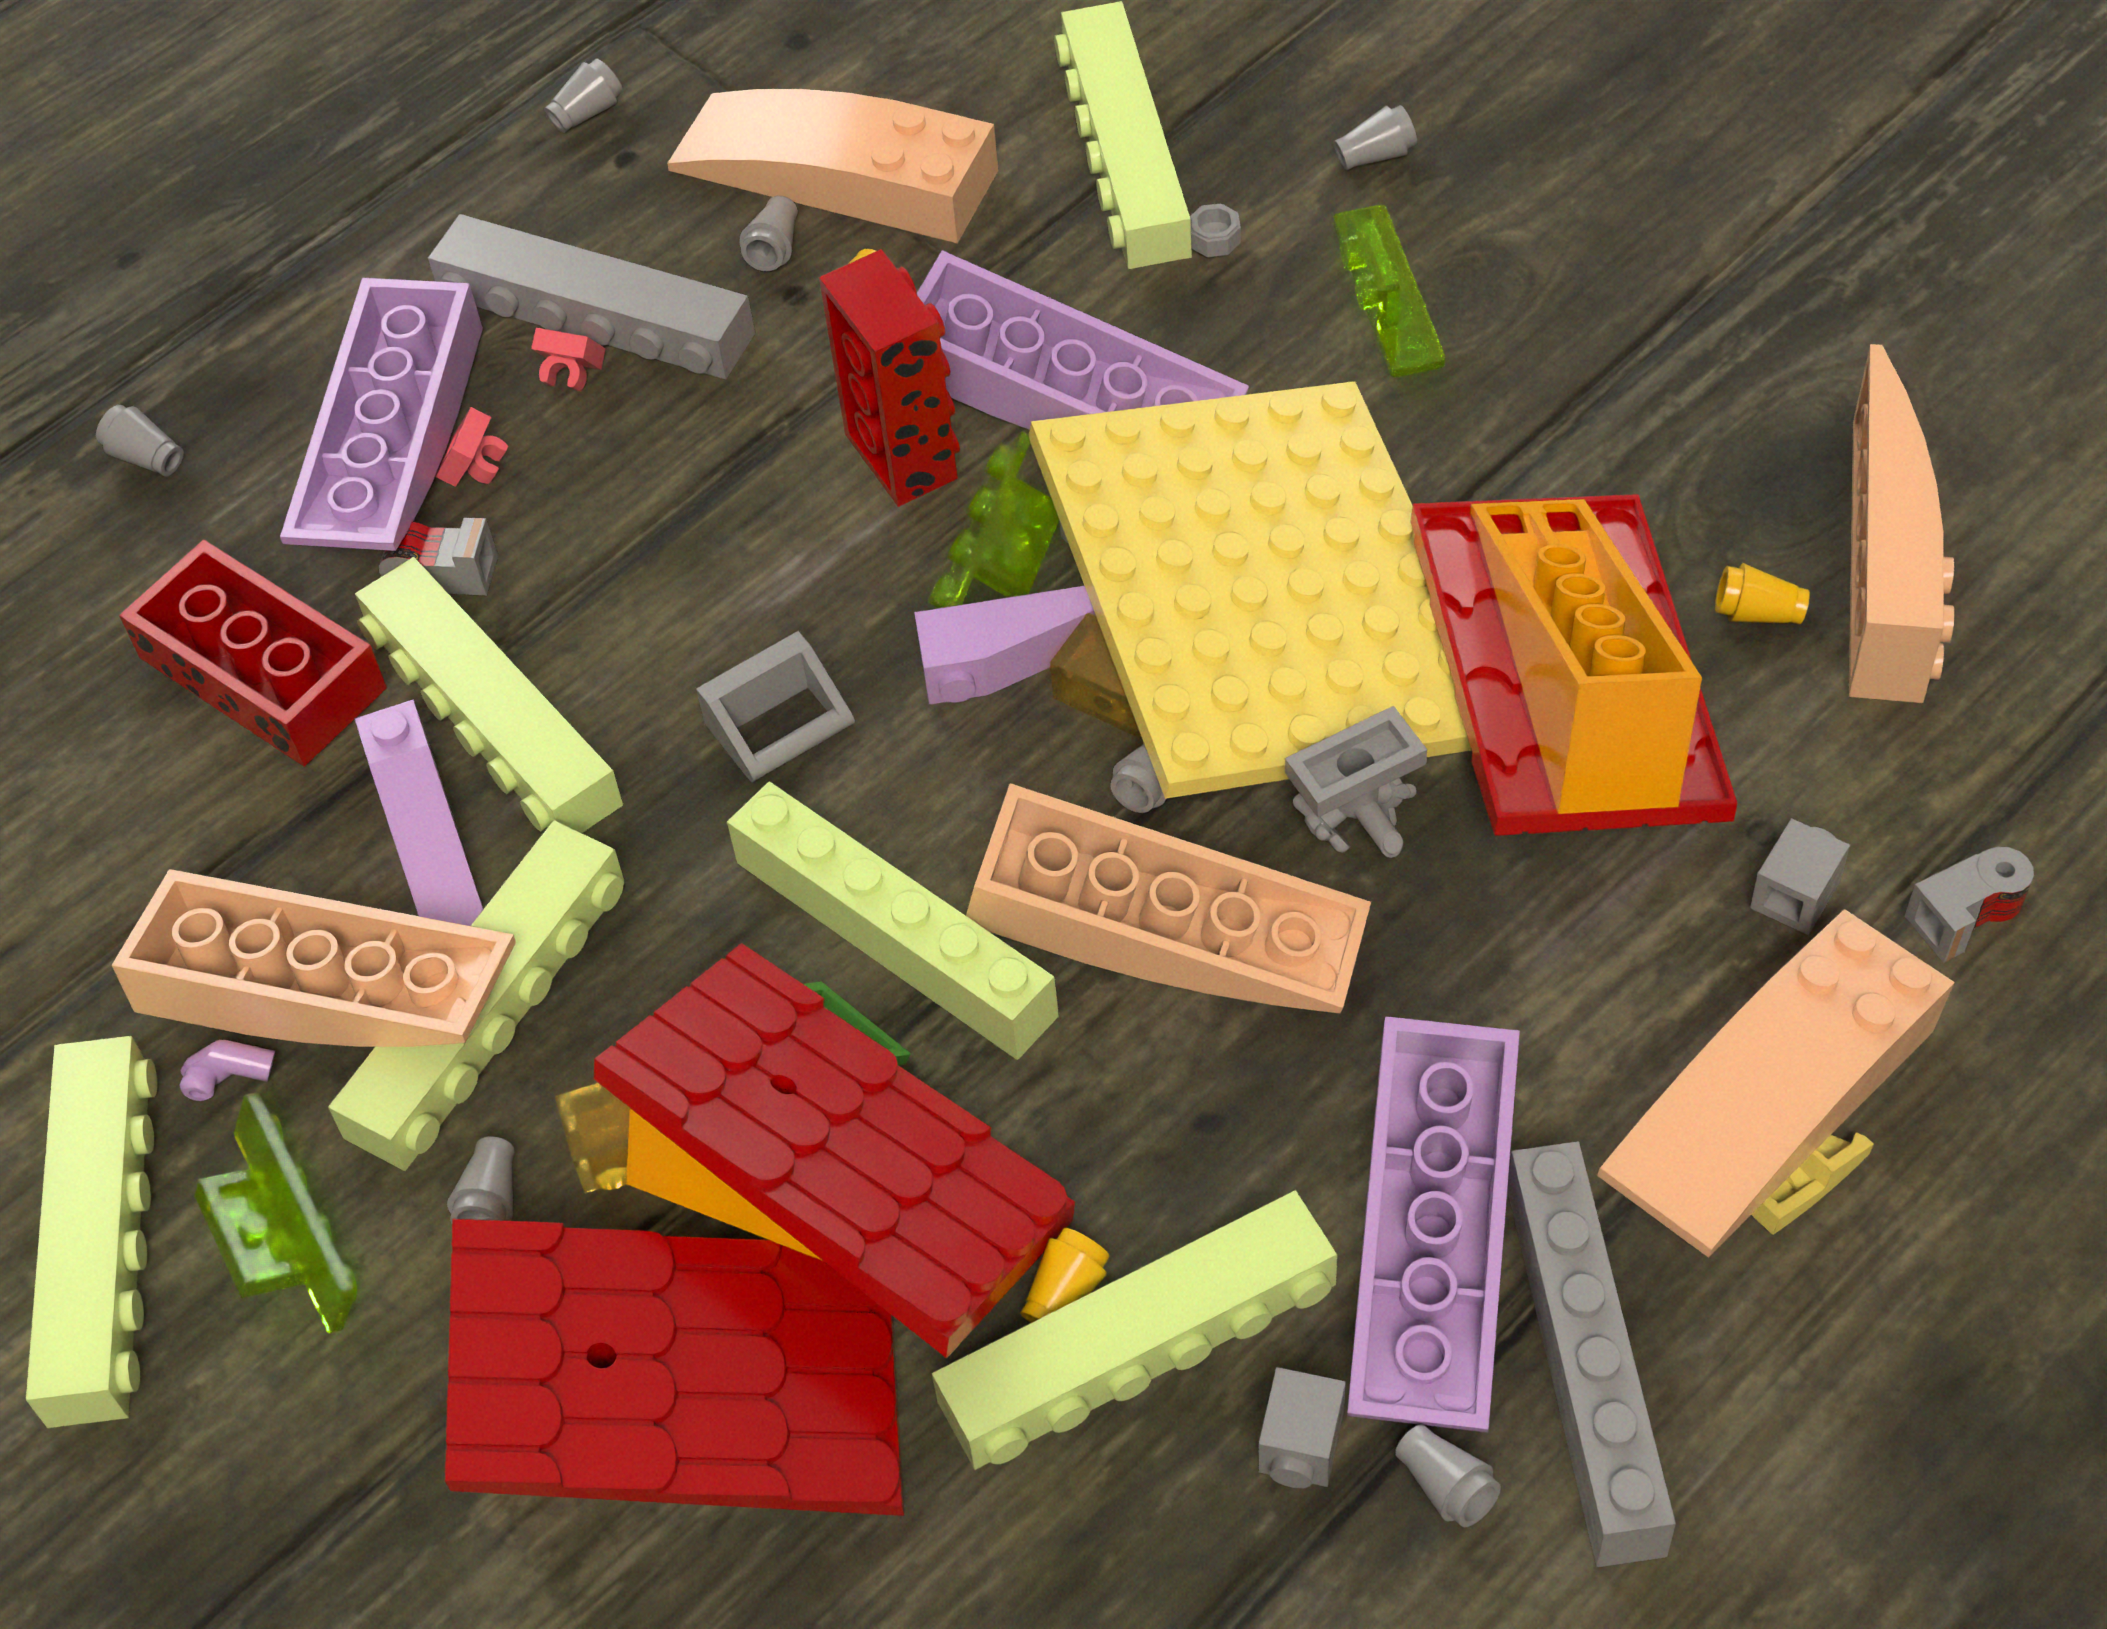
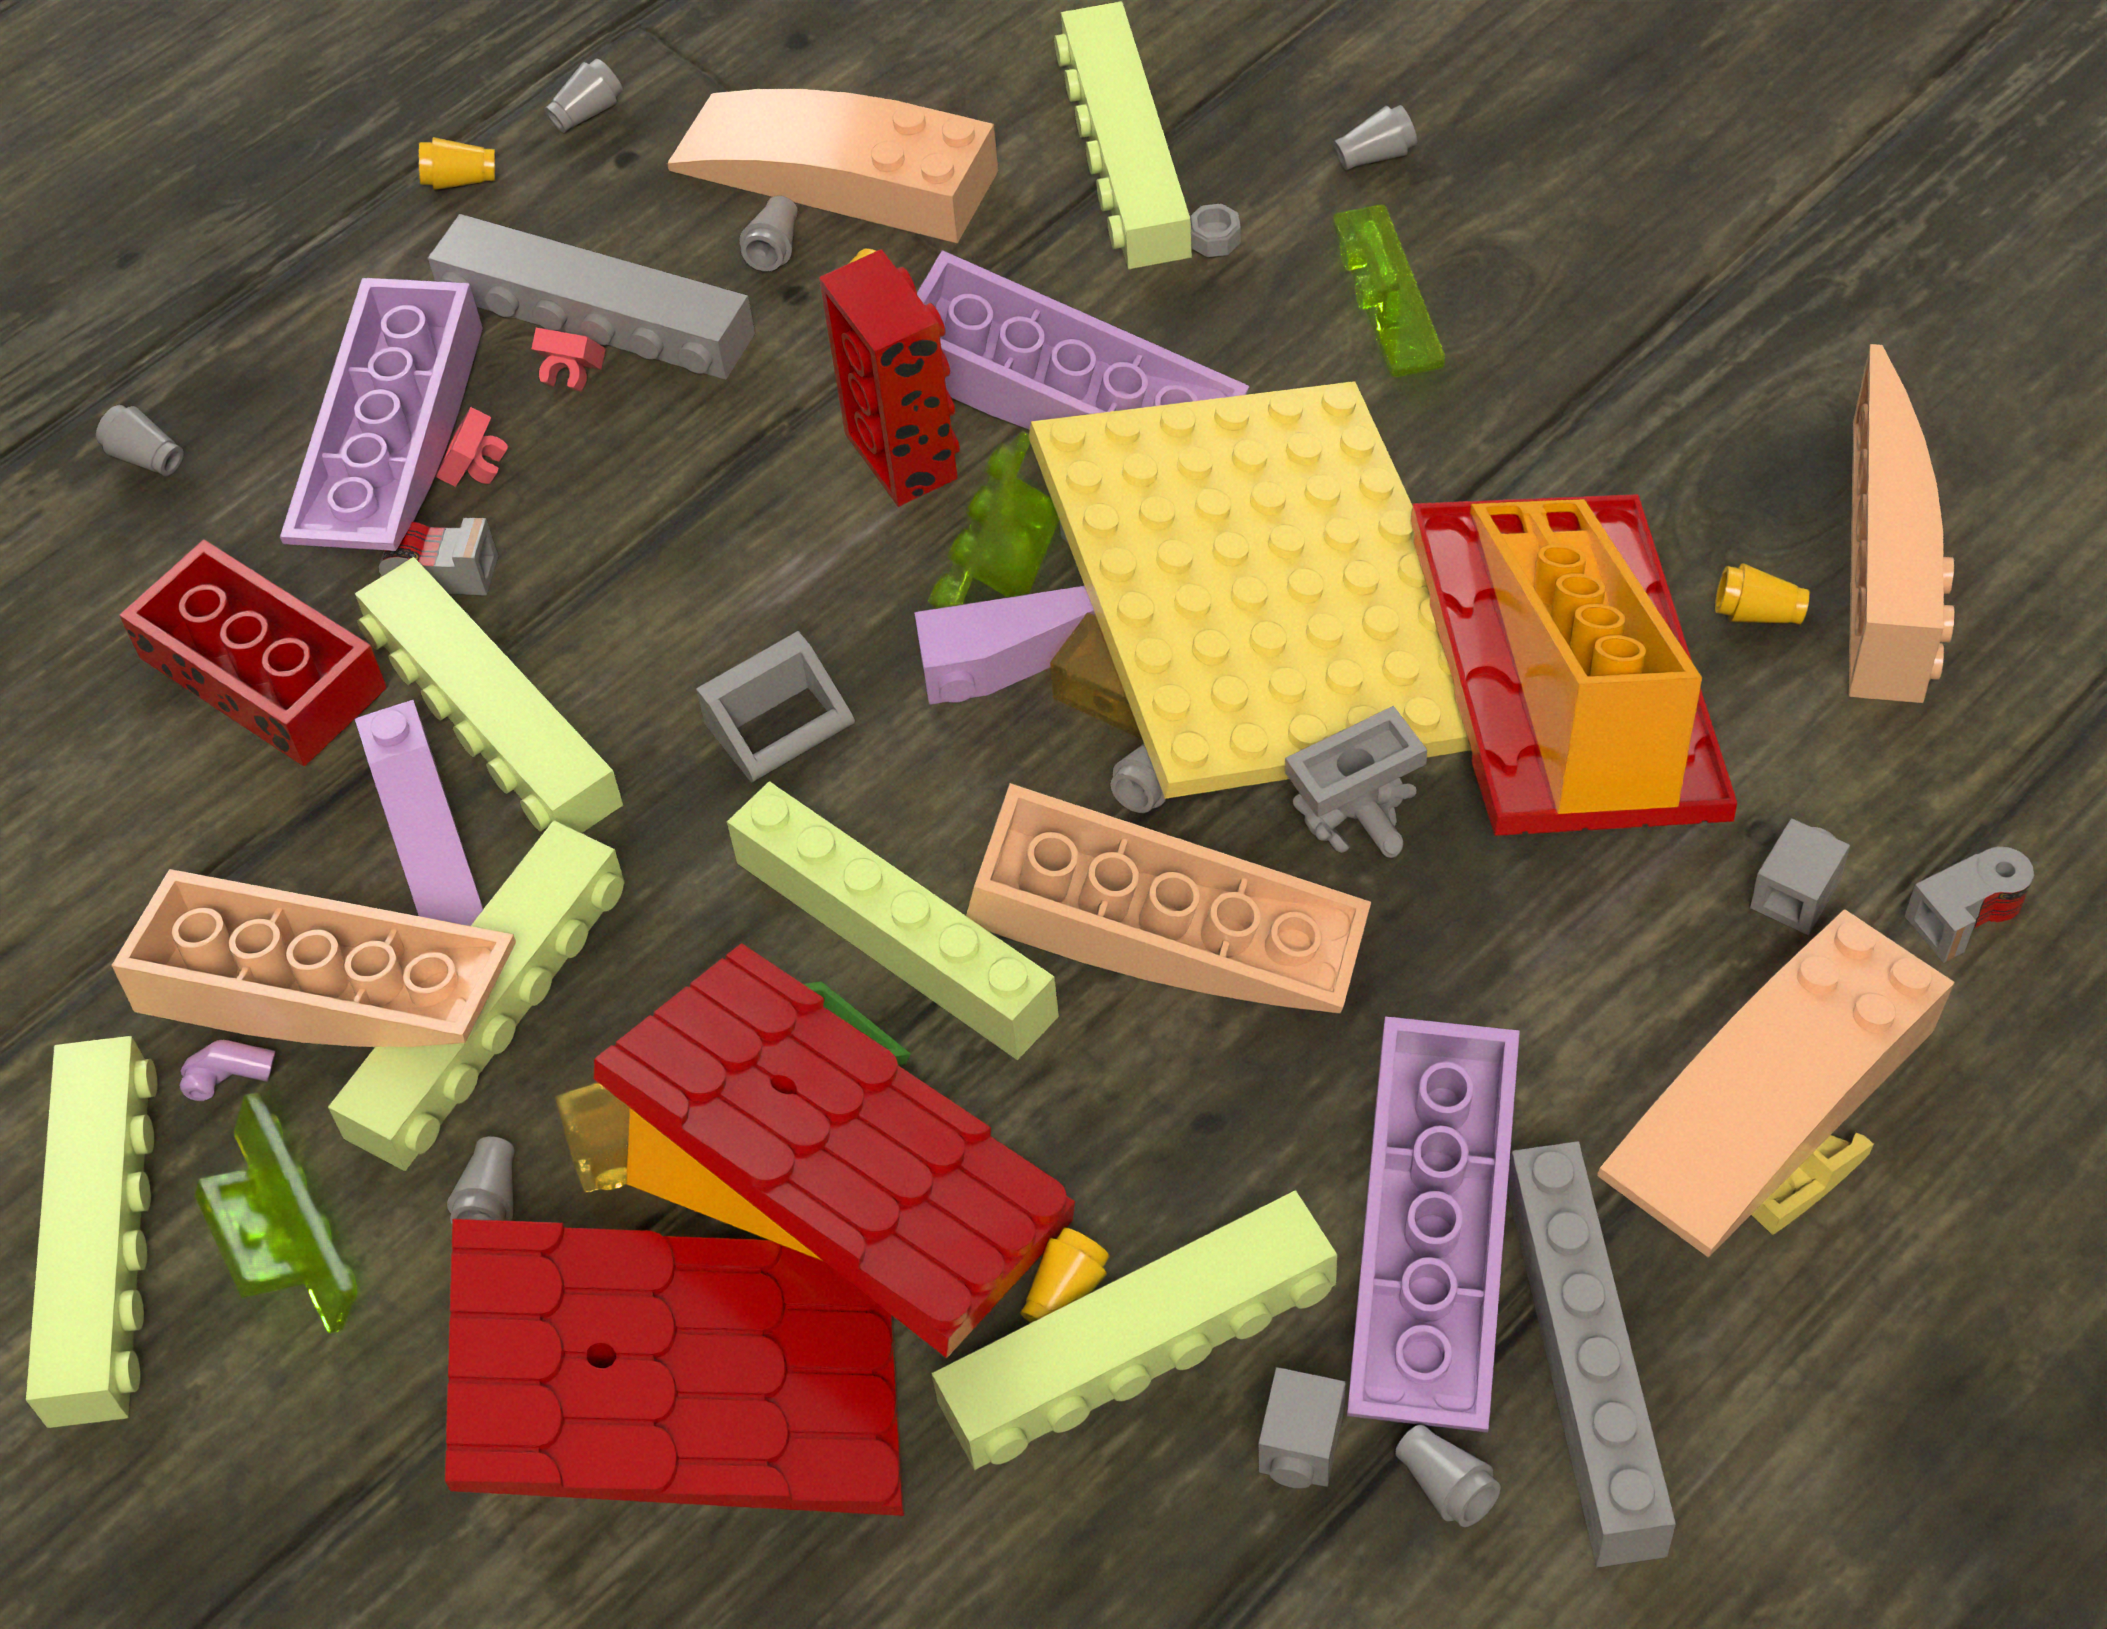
none -> yellow cone [419,137,495,190]

